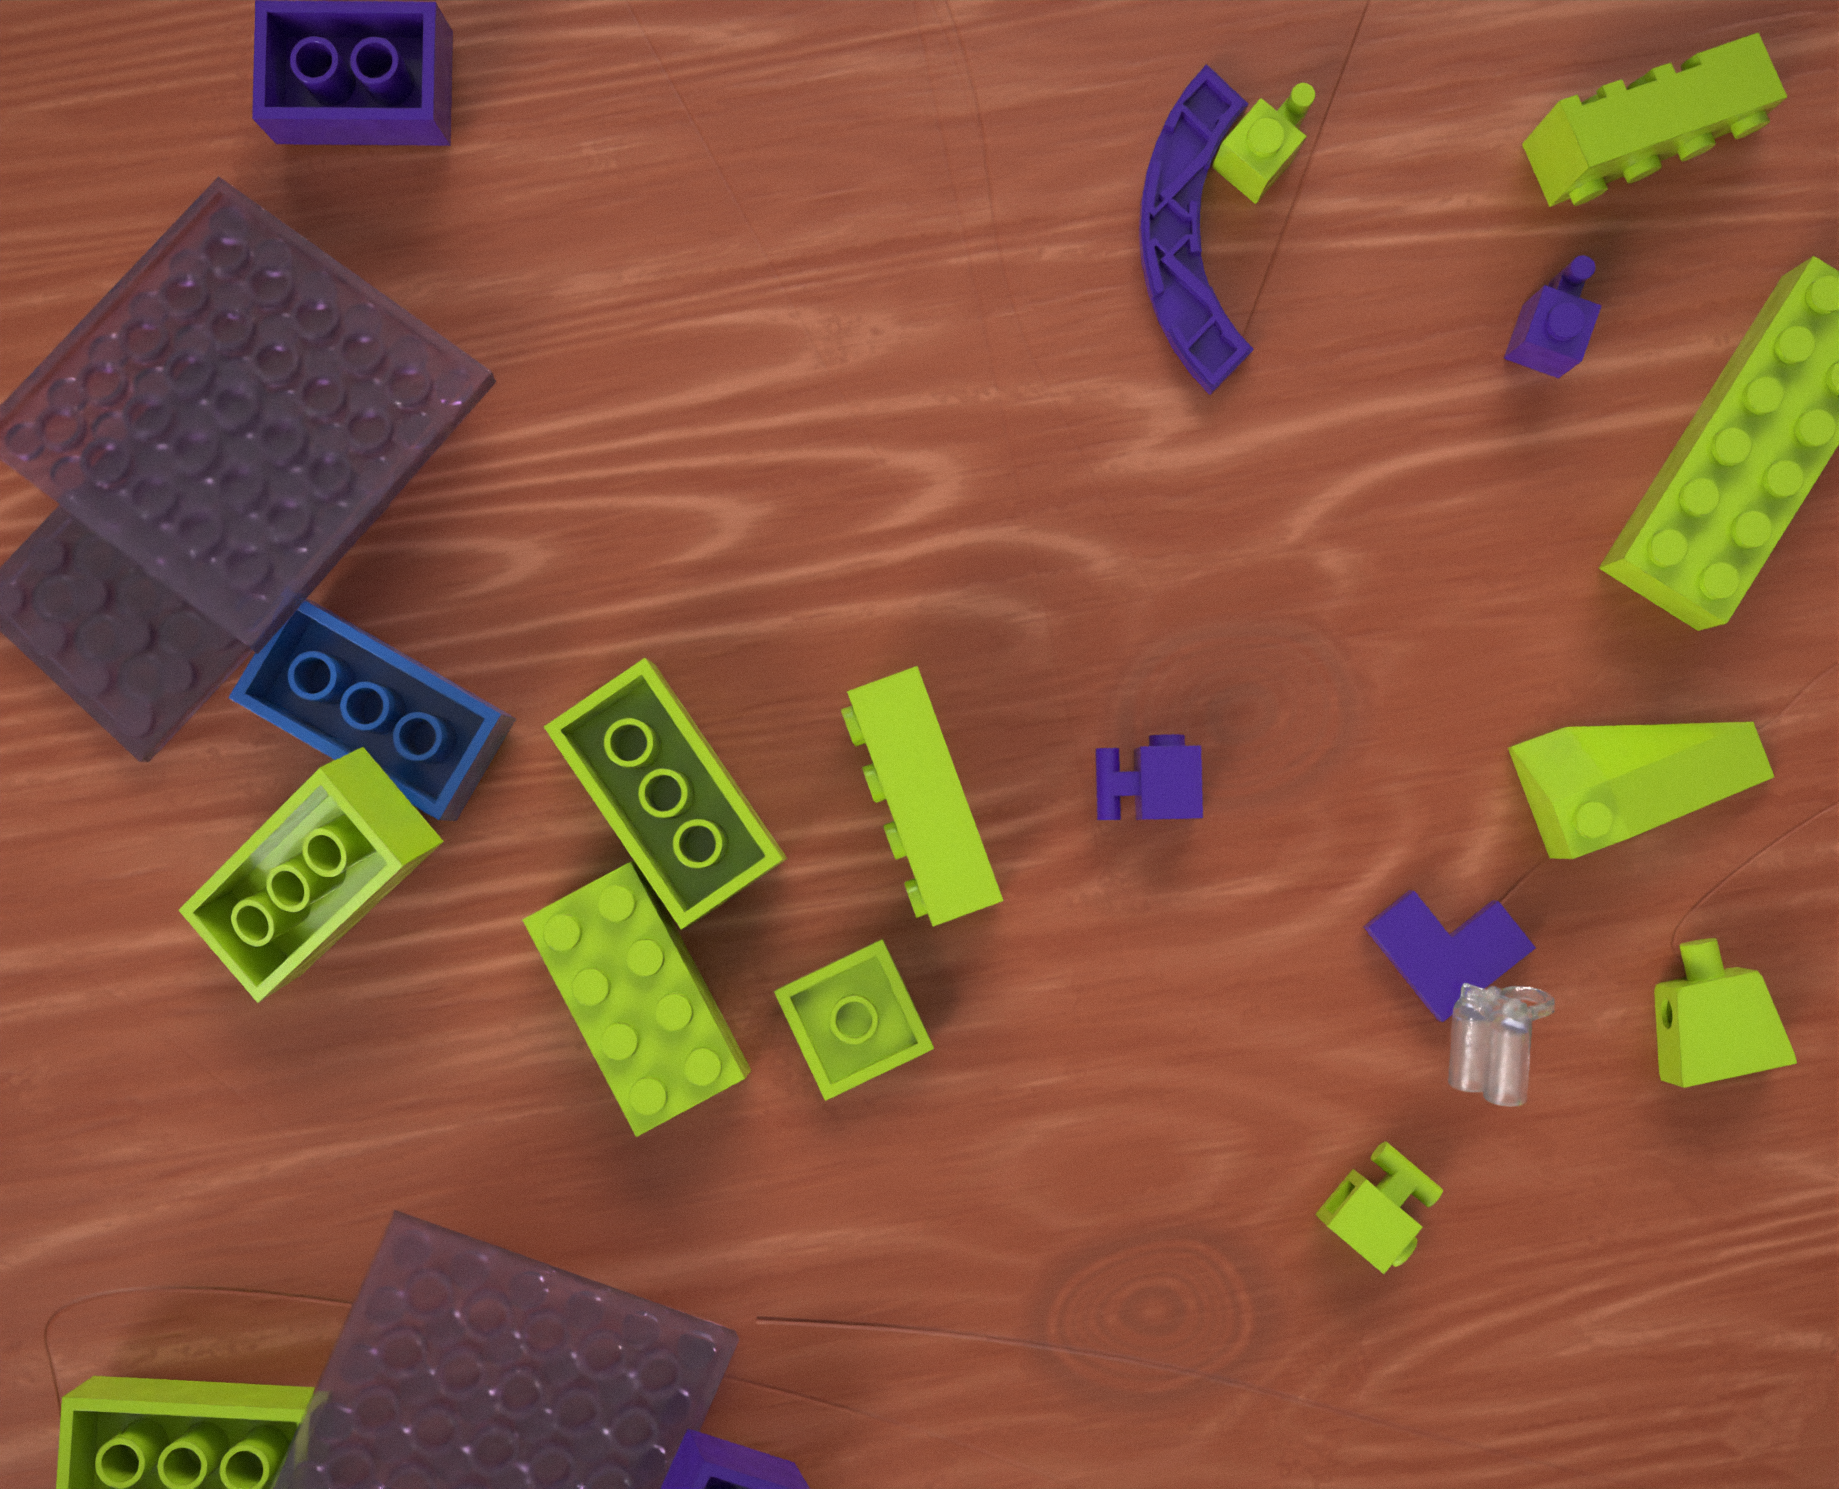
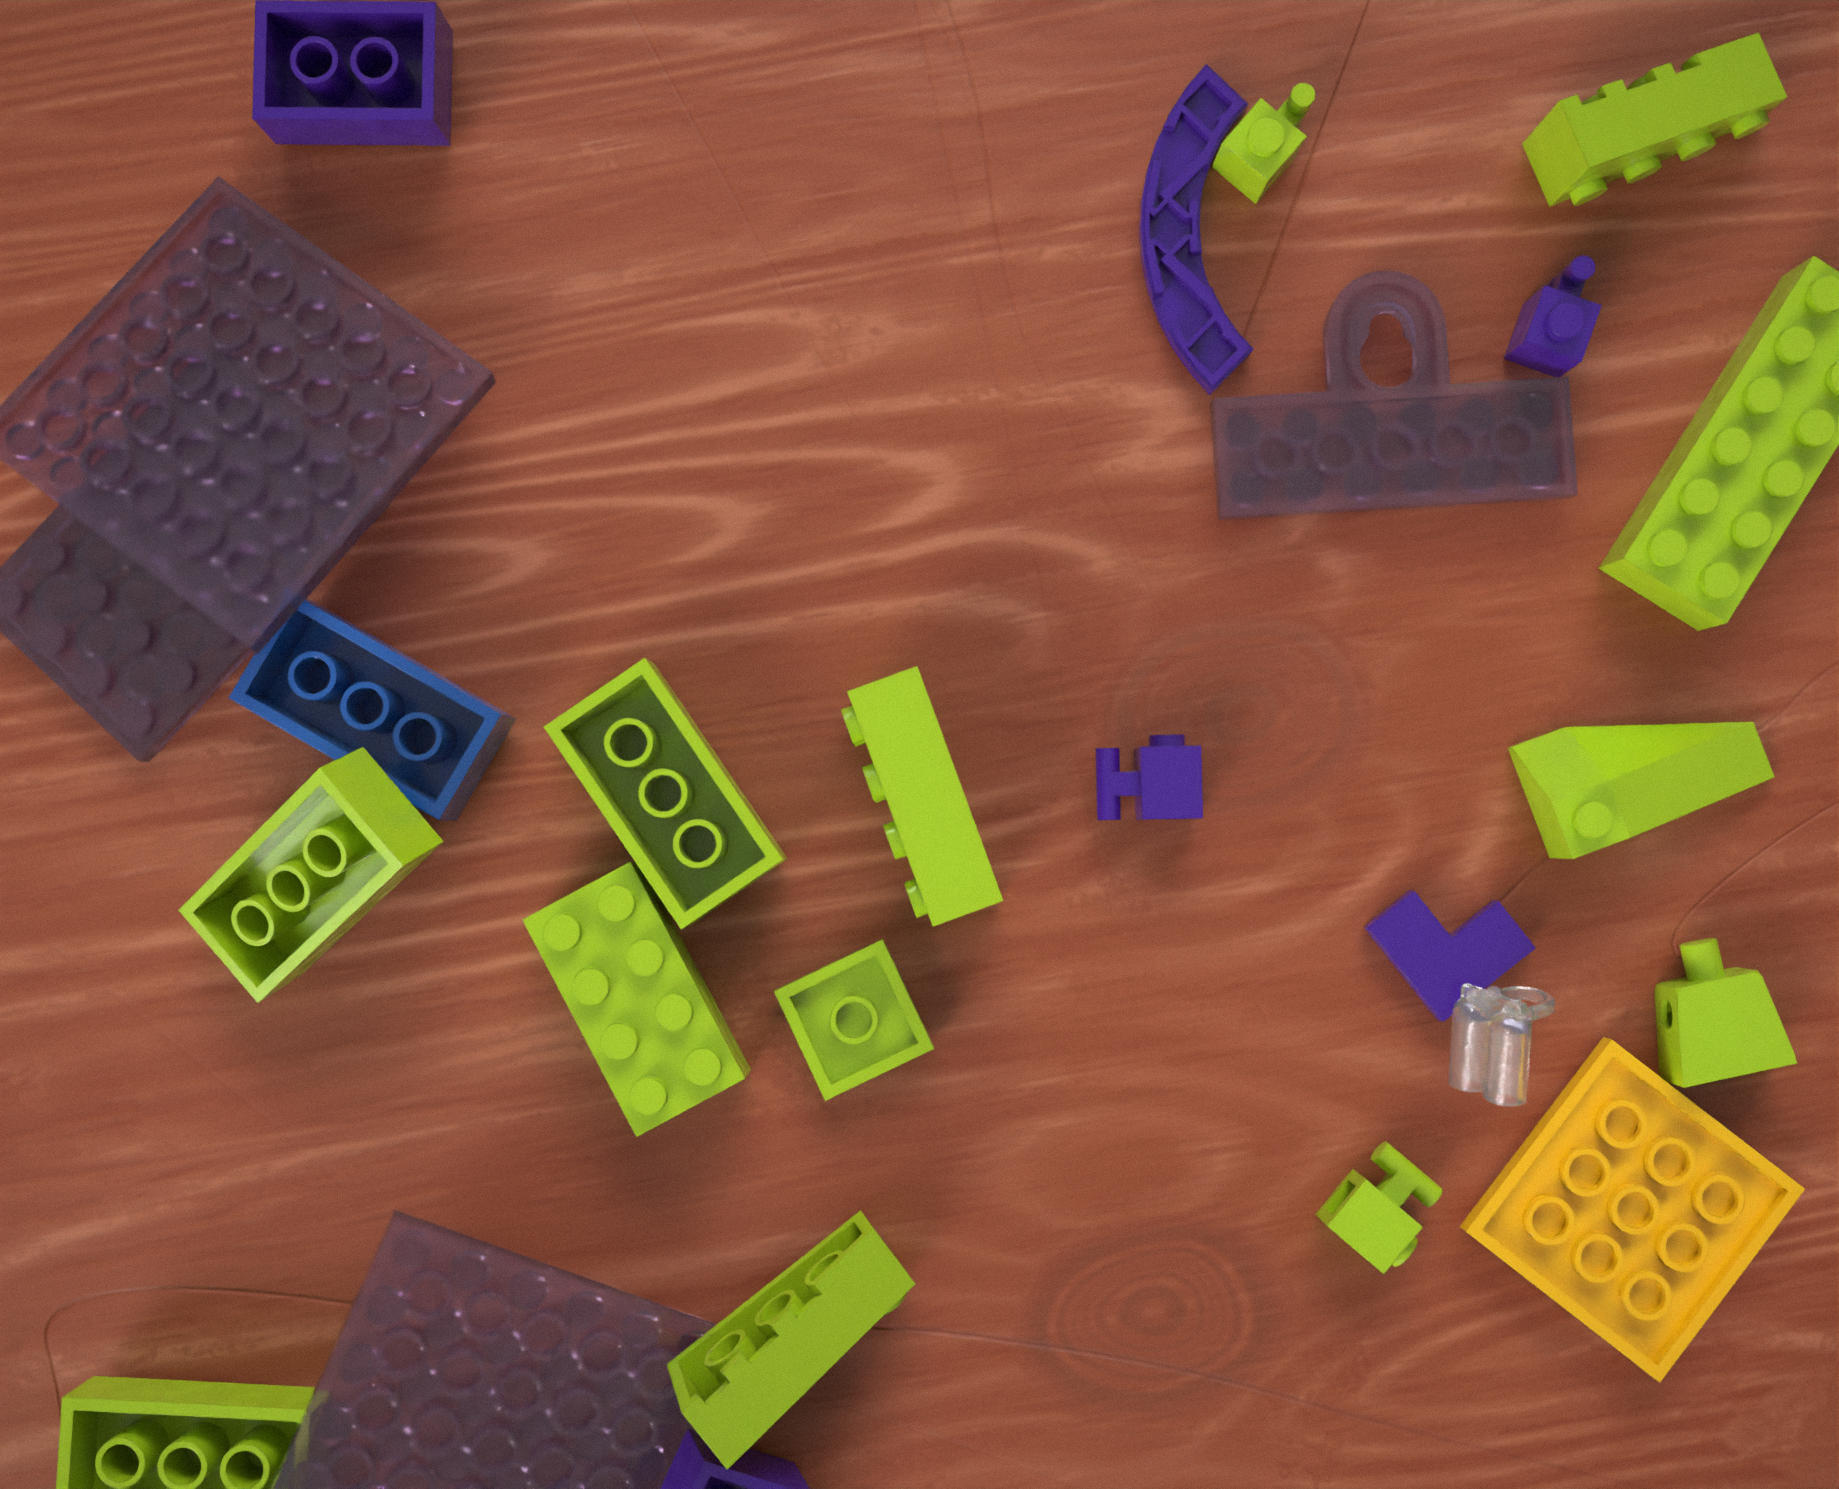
none -> lime wedge [666,1210,915,1470]
none -> plate [1210,271,1578,520]
none -> yellow plate [1460,1037,1805,1382]

